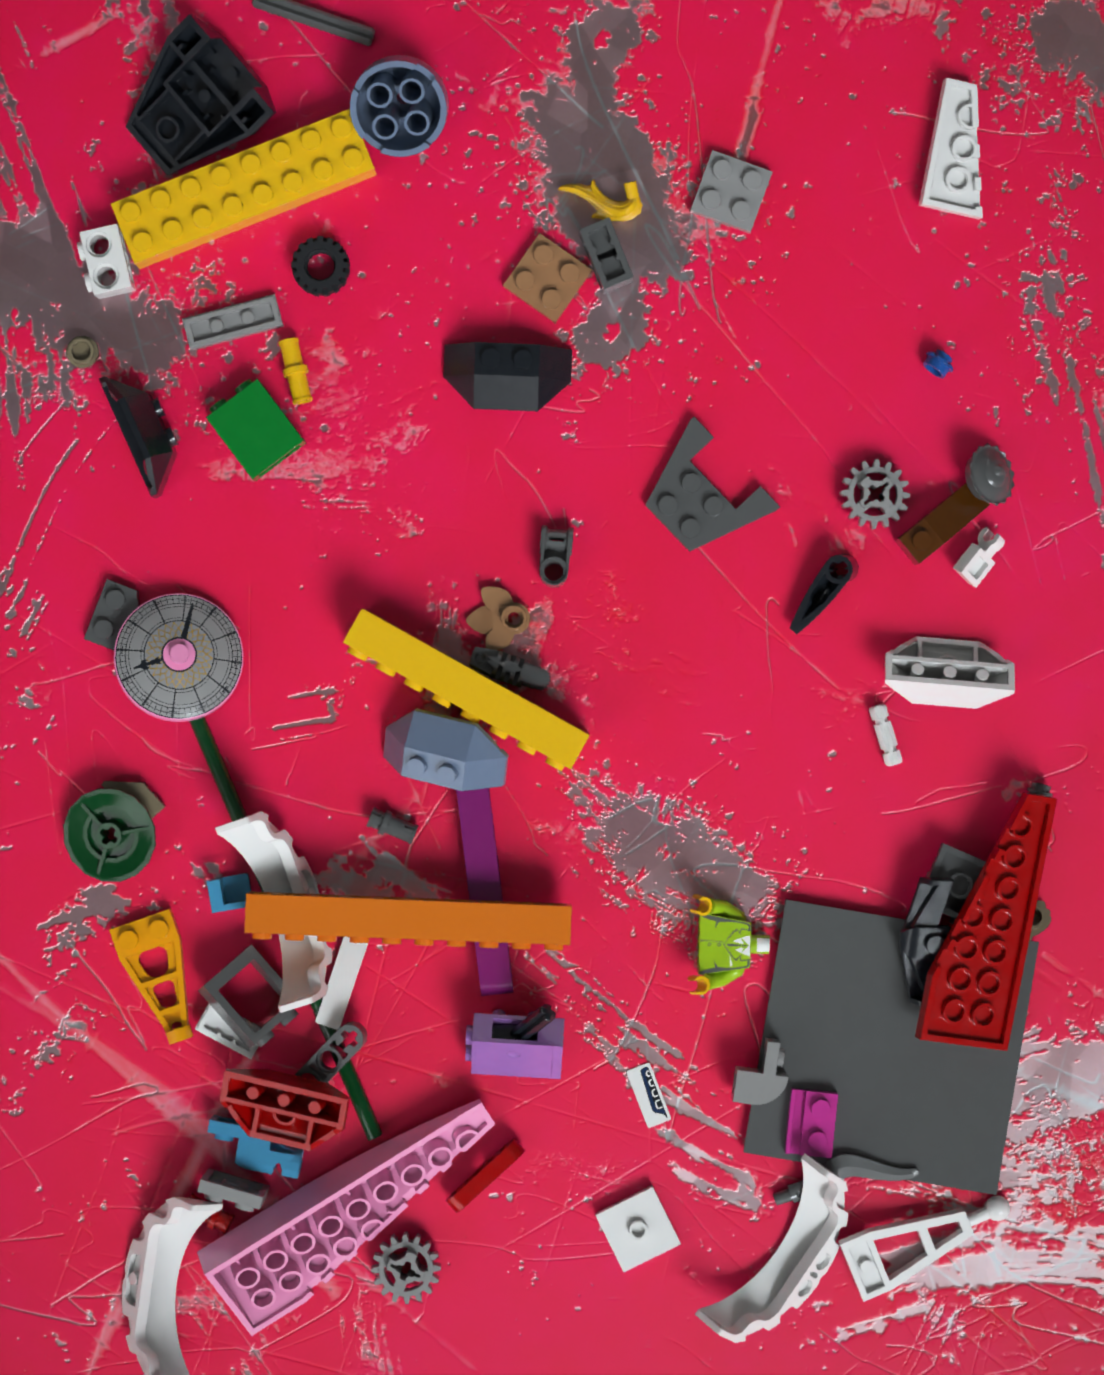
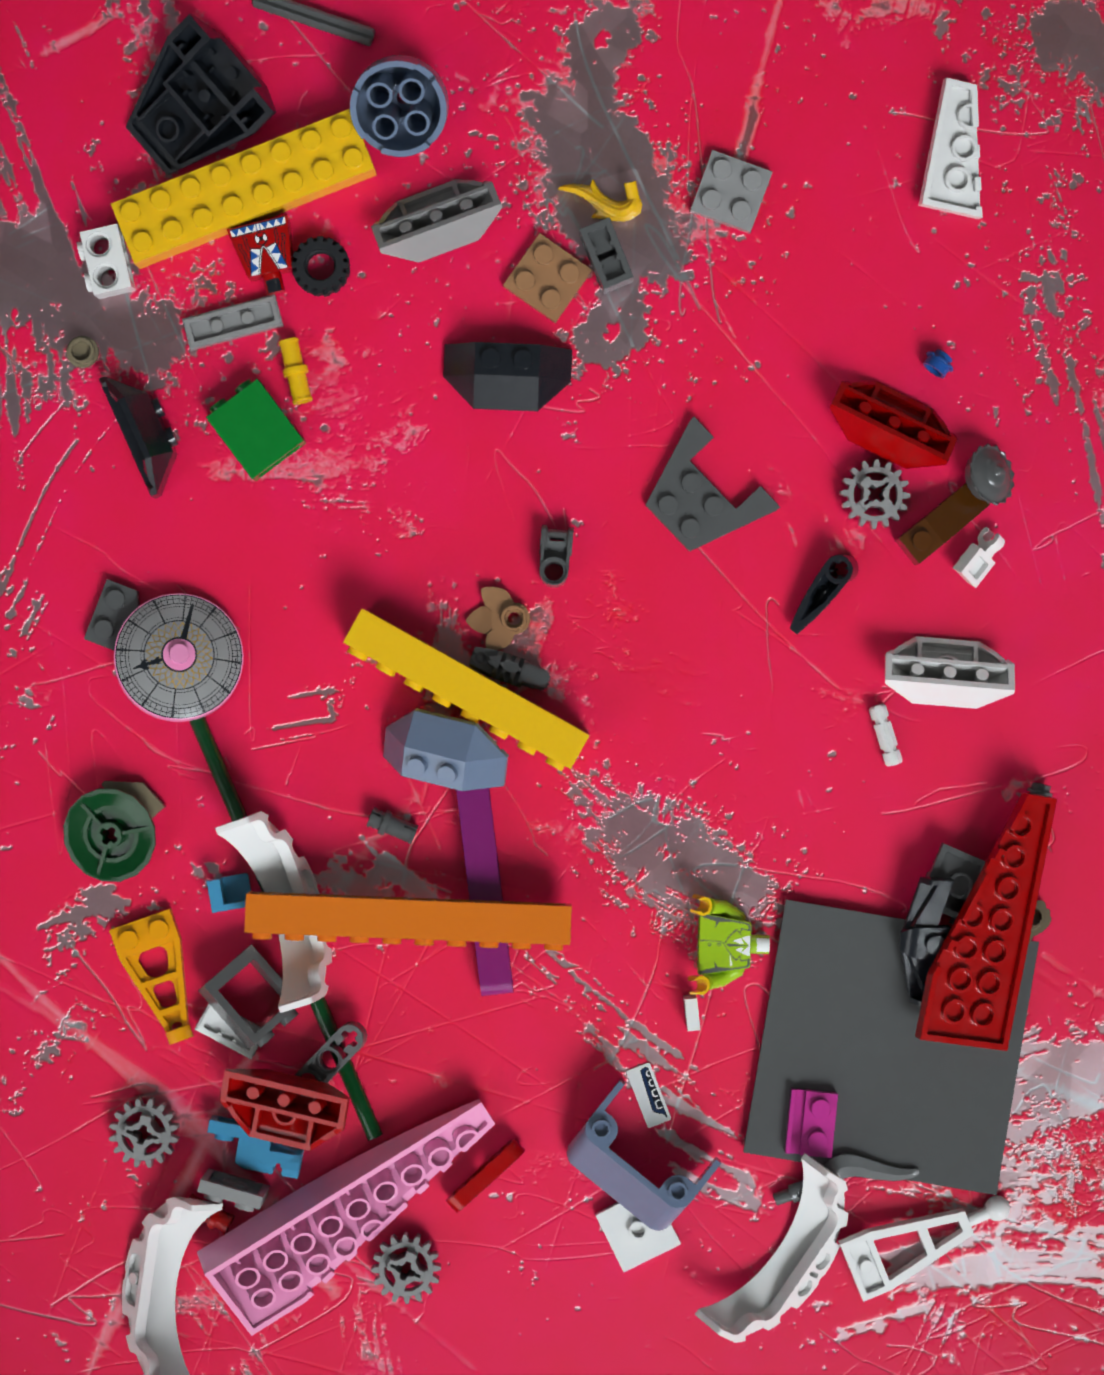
white sticker [315,937,368,1030] -> none
medium lavender piece [465,1004,565,1079] -> none
light grey brick [731,1038,789,1105] -> none
none -> light grey gear [109,1097,180,1168]
none -> torso [227,214,293,296]
none -> light grey wedge [371,179,502,263]
none -> sand blue windscreen [567,1079,721,1231]
none -> white tile [683,995,700,1031]
none -> red wedge [829,381,958,469]

